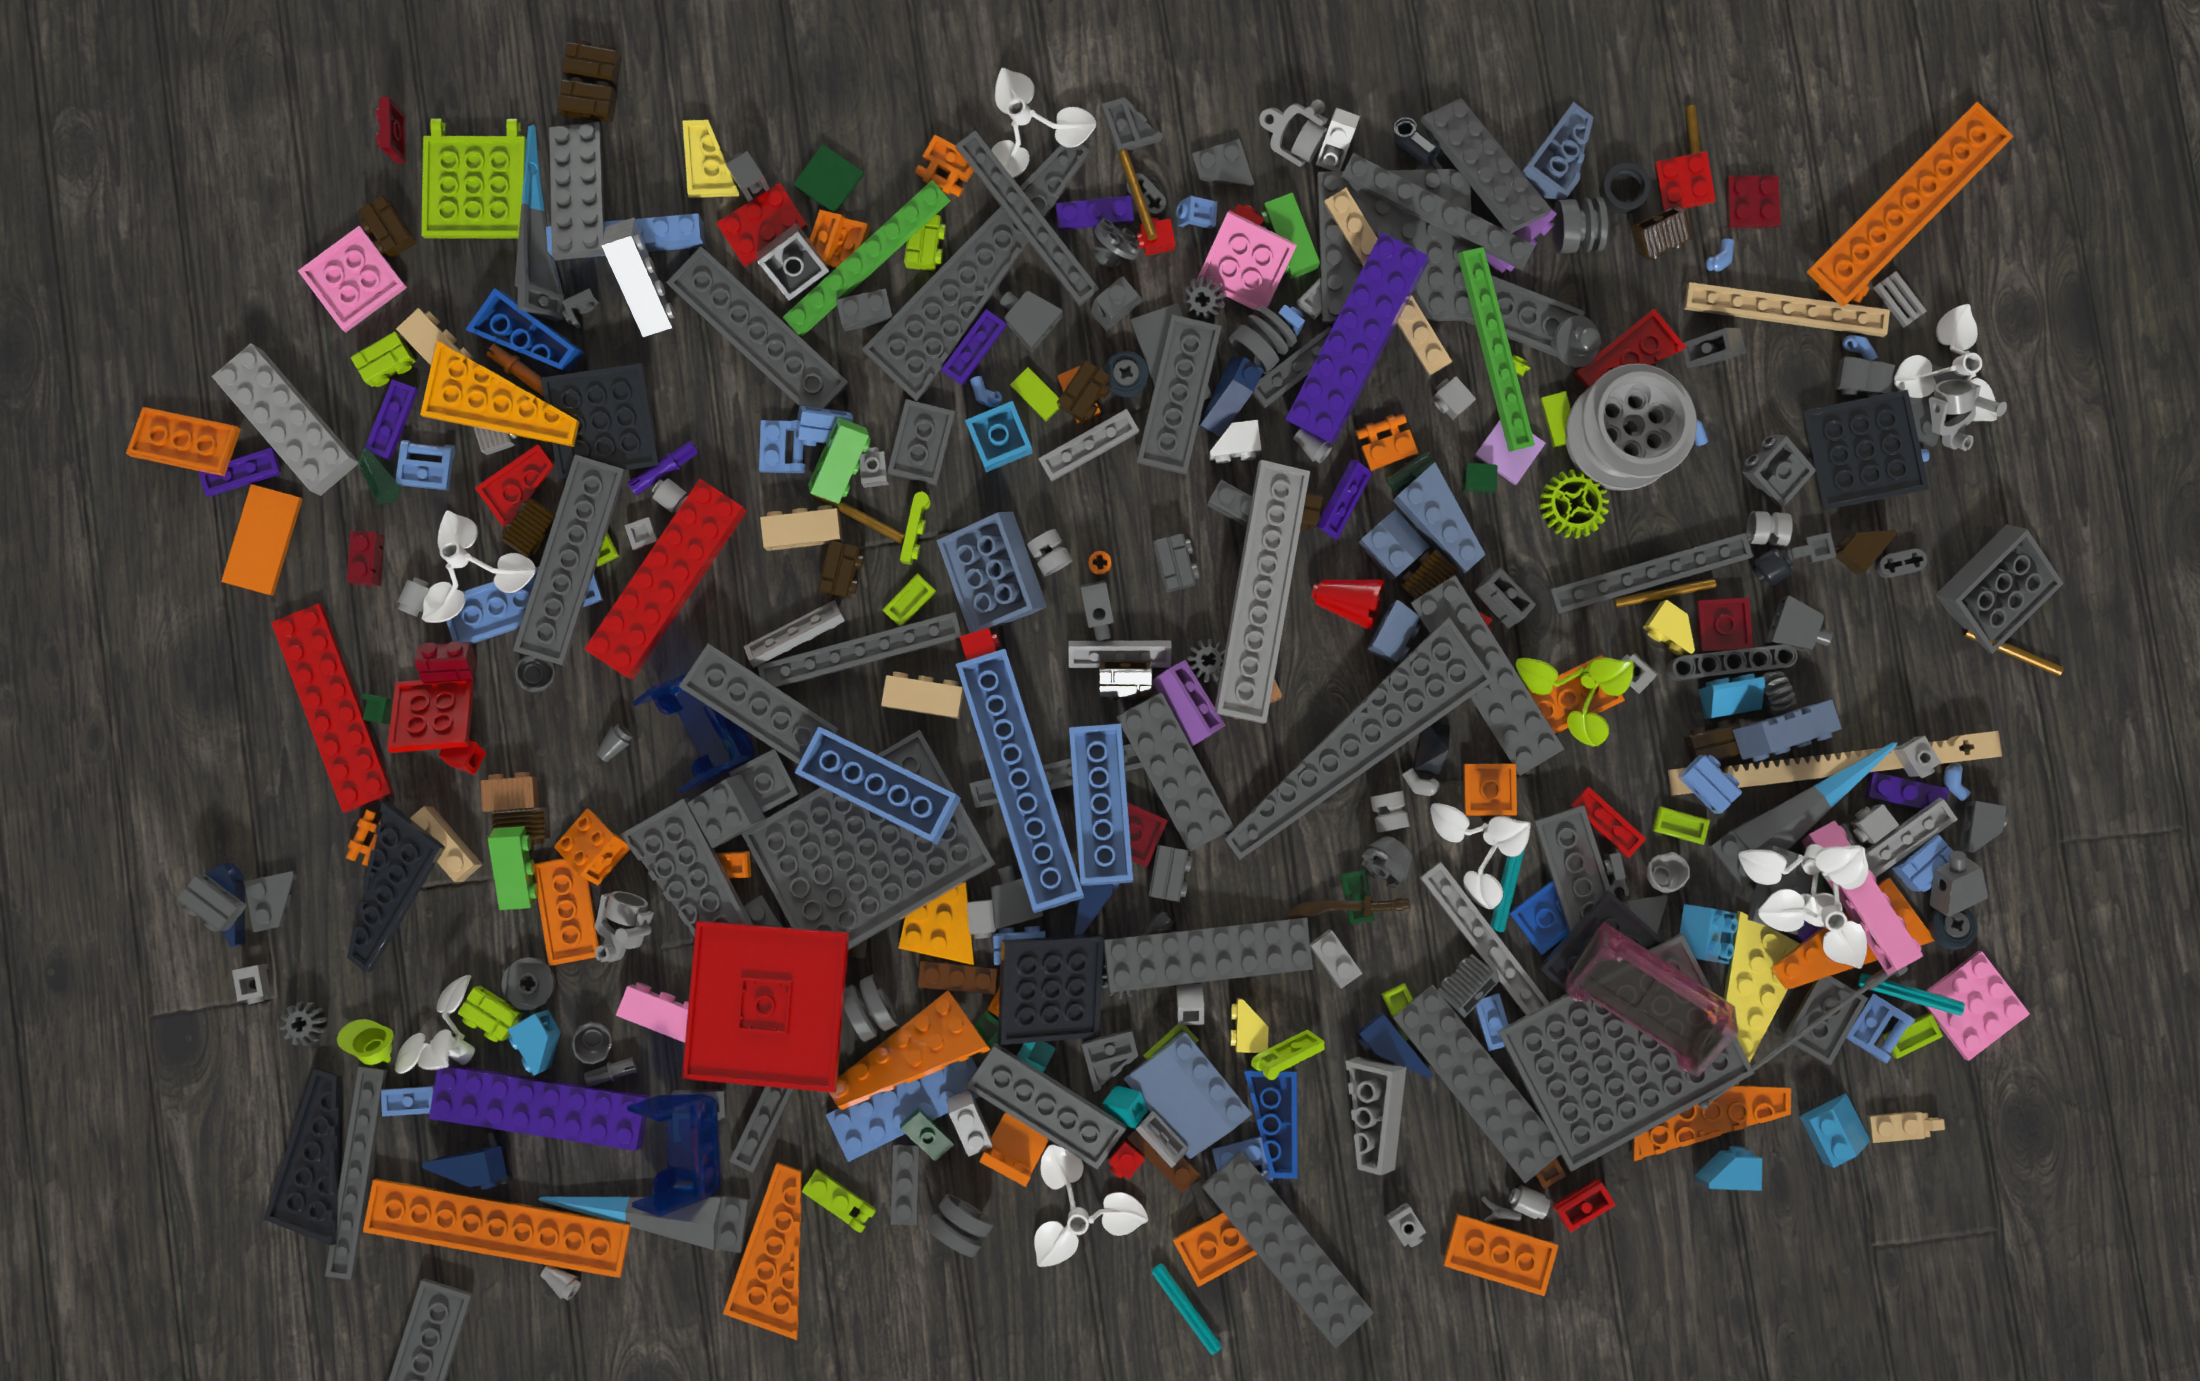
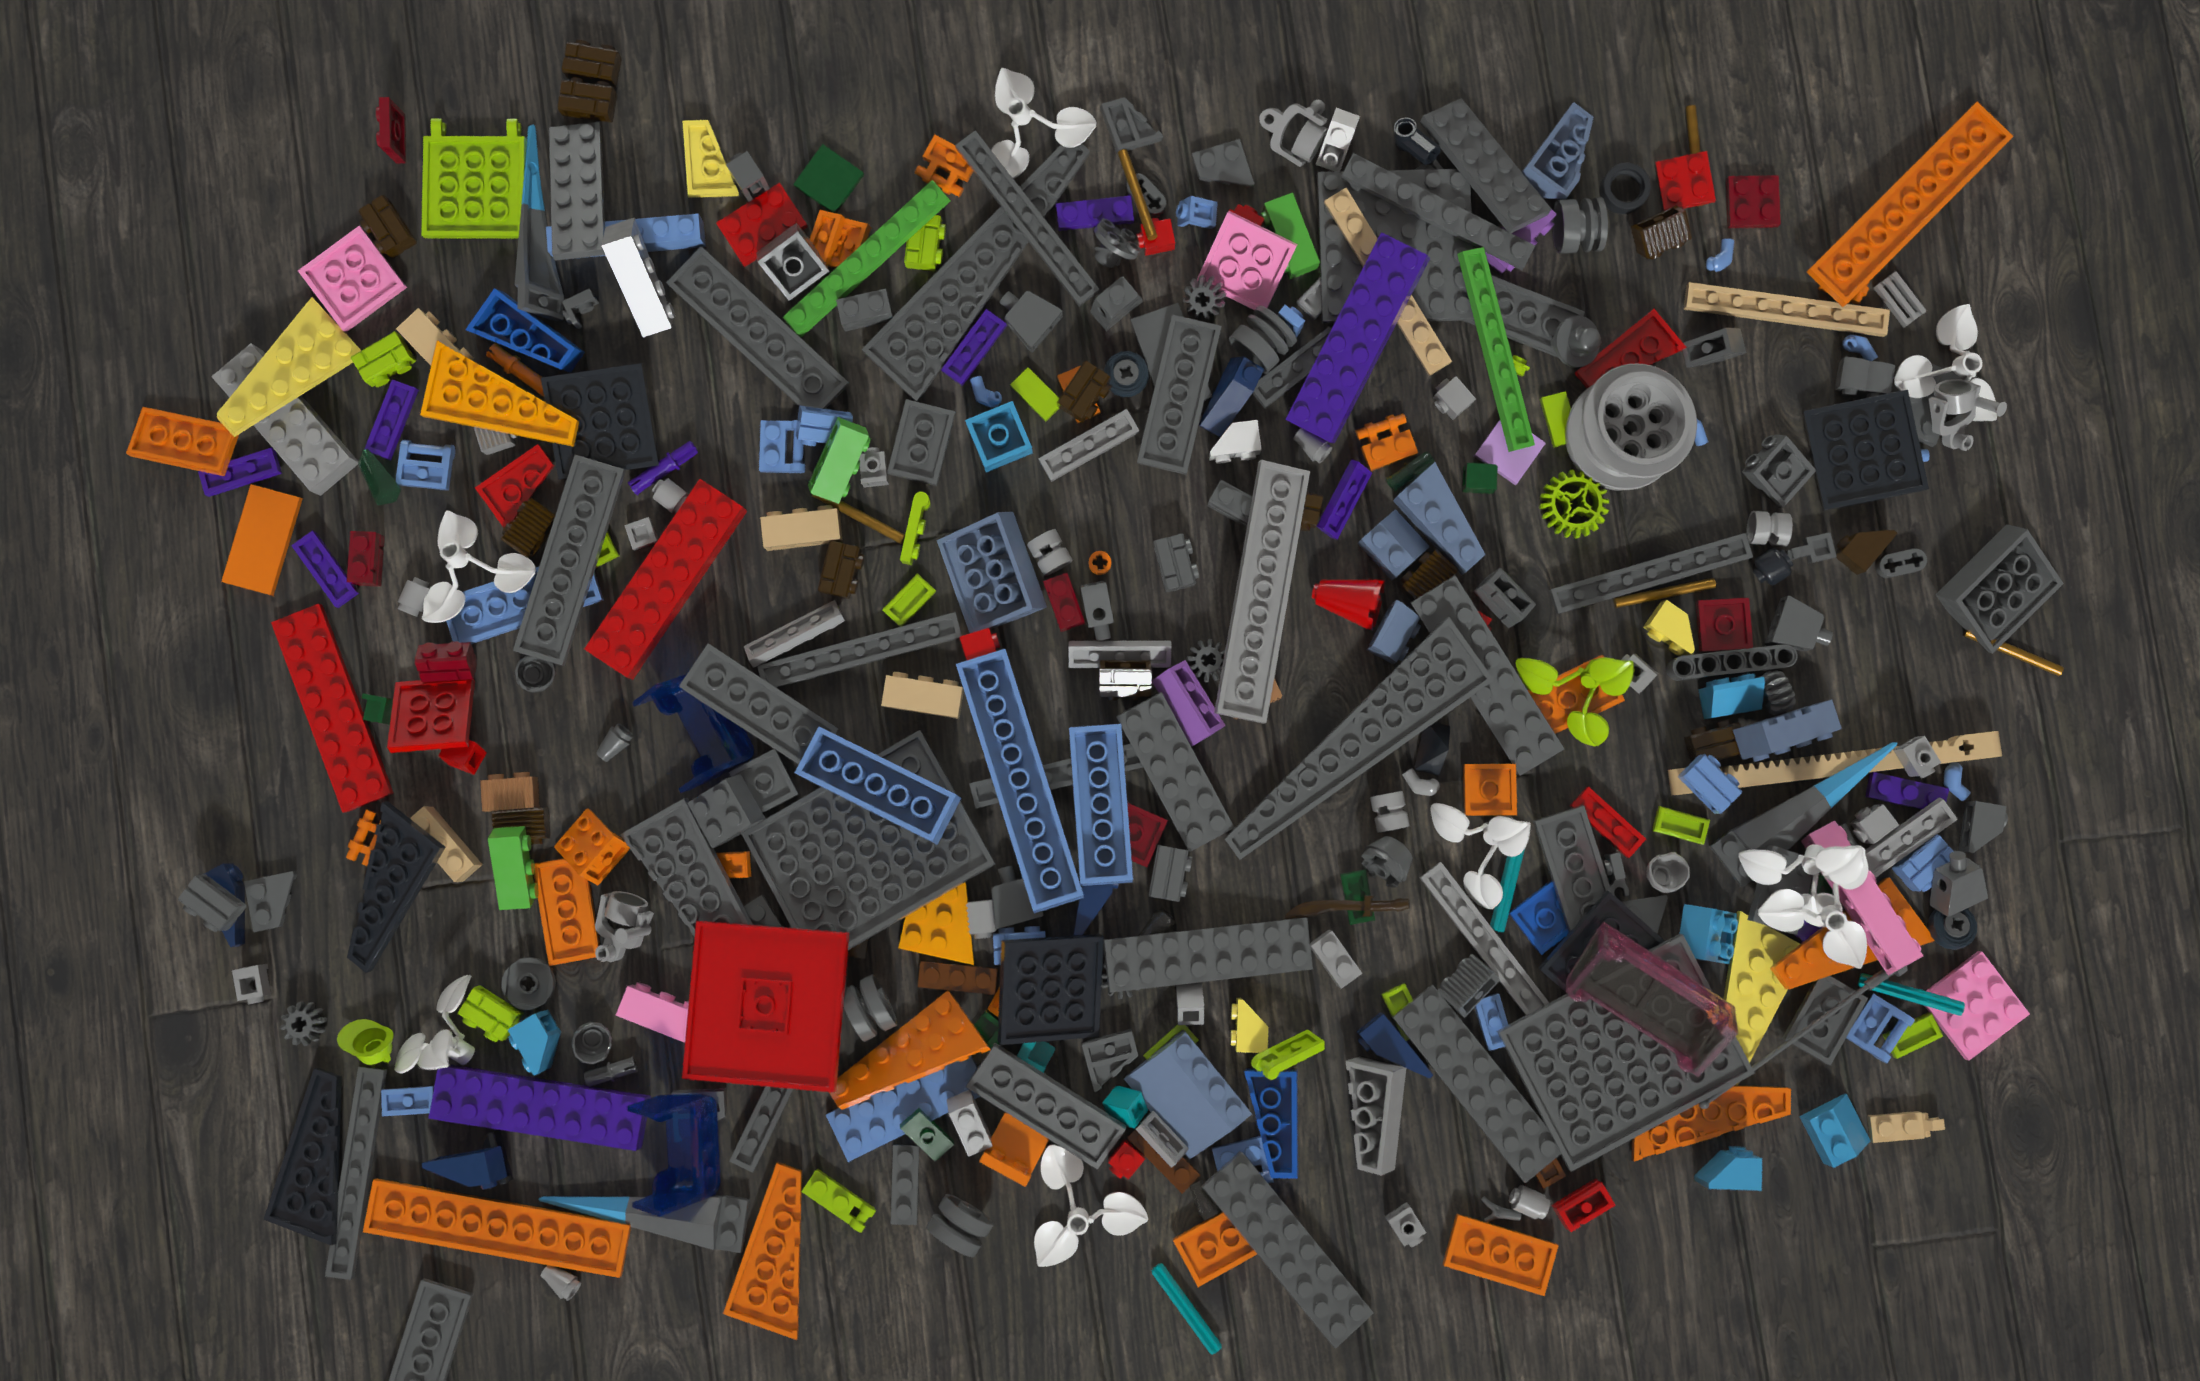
none -> light yellow wing [217,297,361,437]
none -> dark purple plate [291,531,359,608]
none -> dark red brick [1043,573,1085,632]

